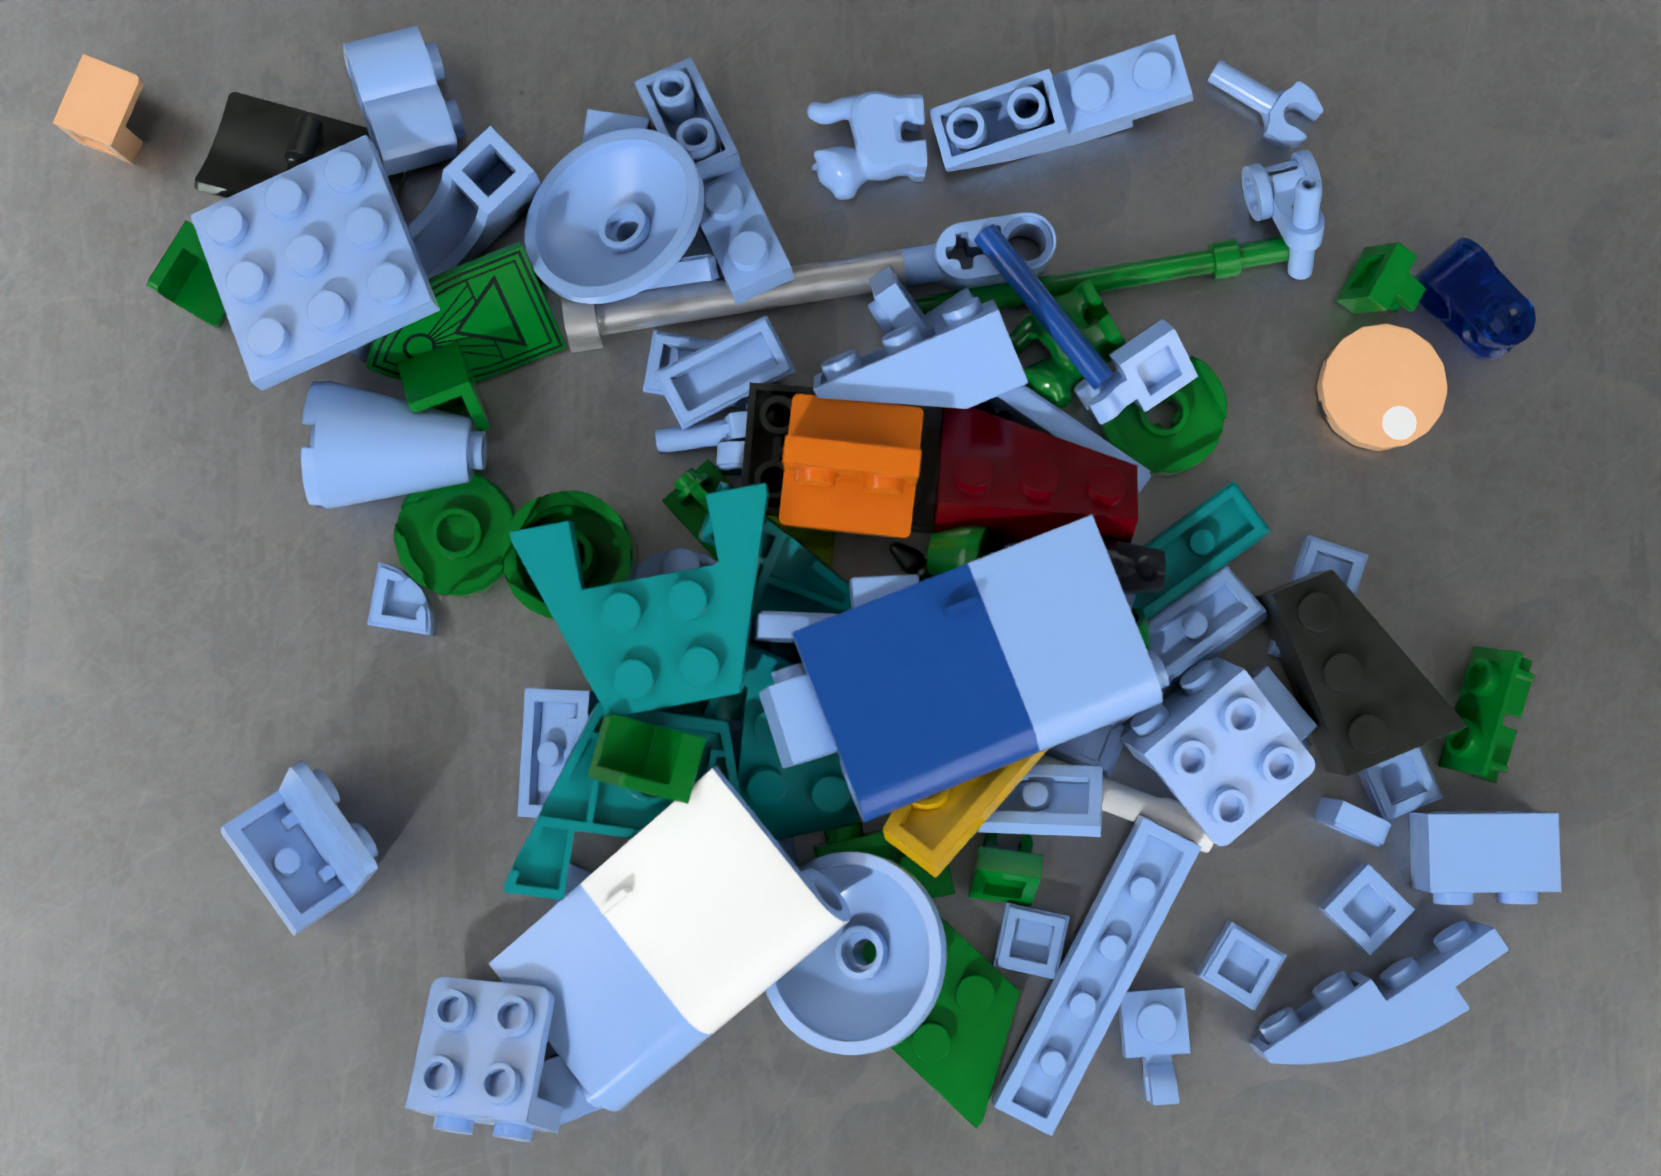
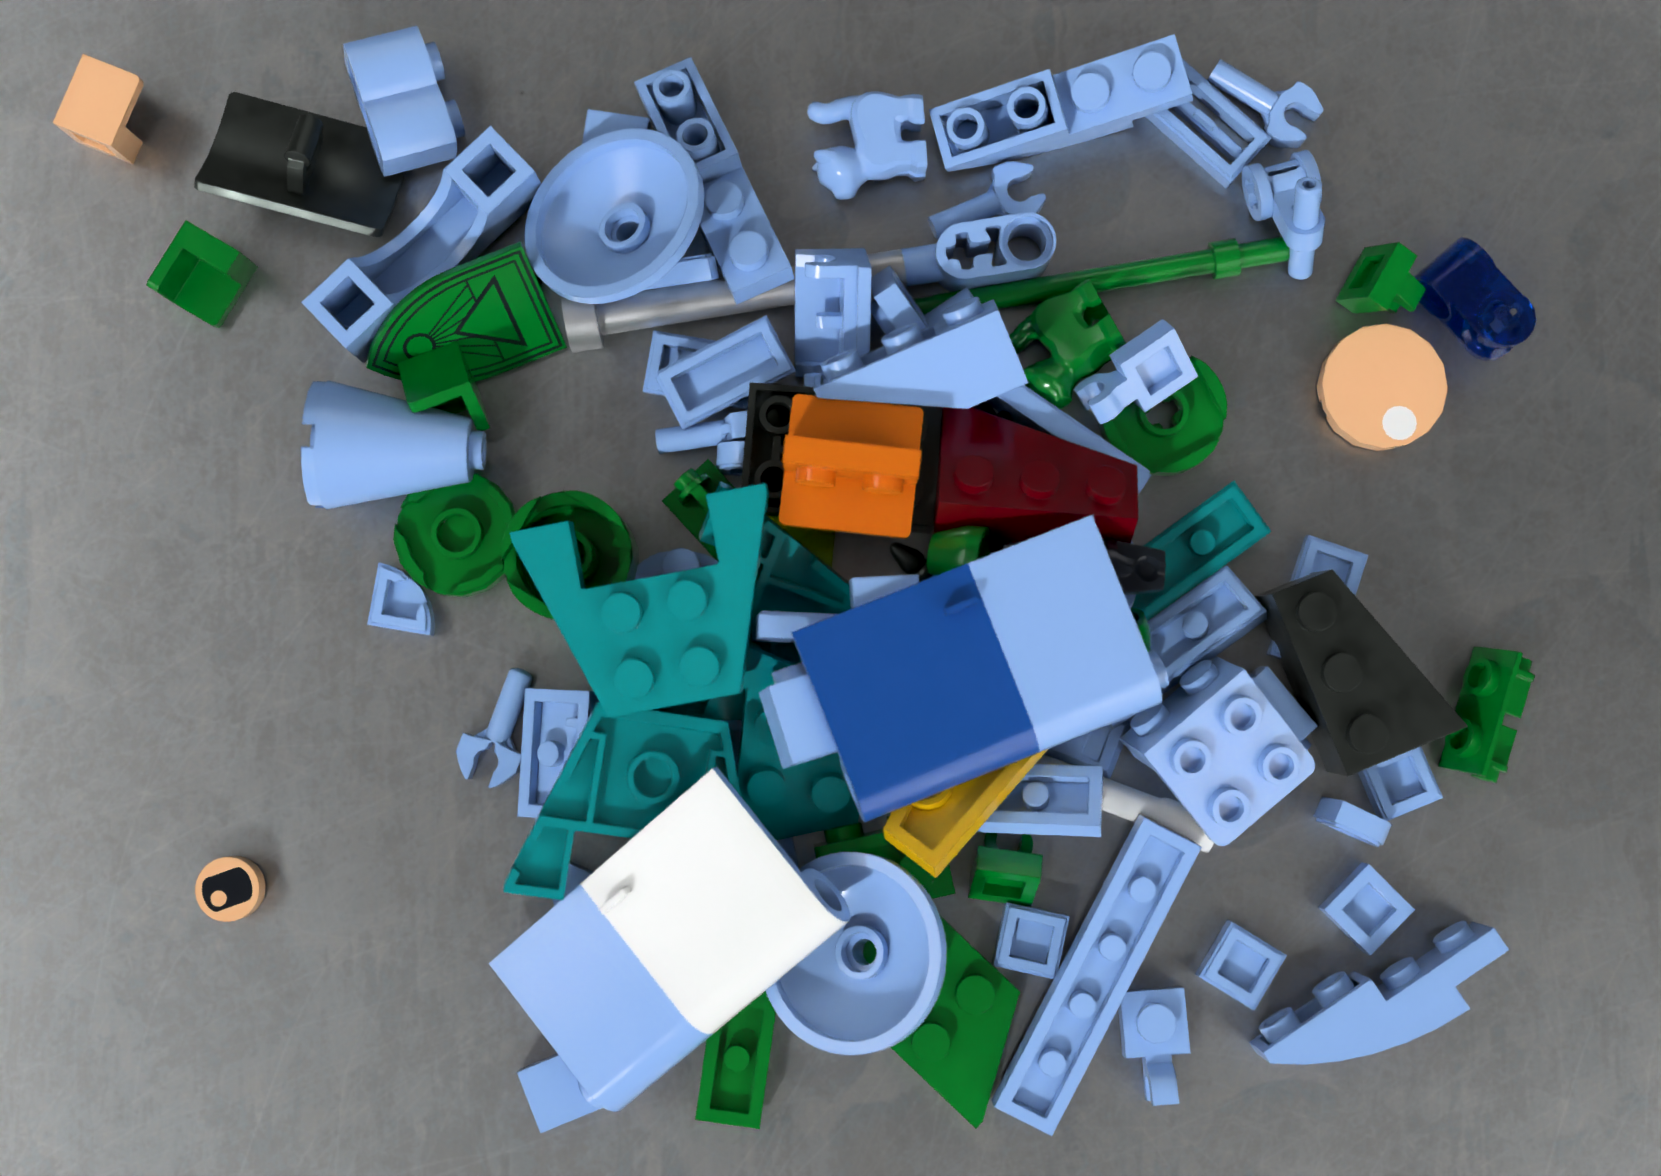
light blue plate [190,135,440,391] -> none
light blue bracket [220,760,378,936] -> none
light blue bracket [405,977,562,1142] -> none
green panel [587,713,706,804] -> none
blue bar [974,224,1115,390] -> none
light blue brick [1409,810,1562,905] -> none
none -> light nougat tile [195,856,266,922]
none -> light blue bar [456,668,533,788]
none -> green plate [695,991,776,1129]
none -> light blue hinge [794,248,872,387]
none -> light blue bar [928,161,1046,240]
none -> light blue tile [1145,59,1272,189]

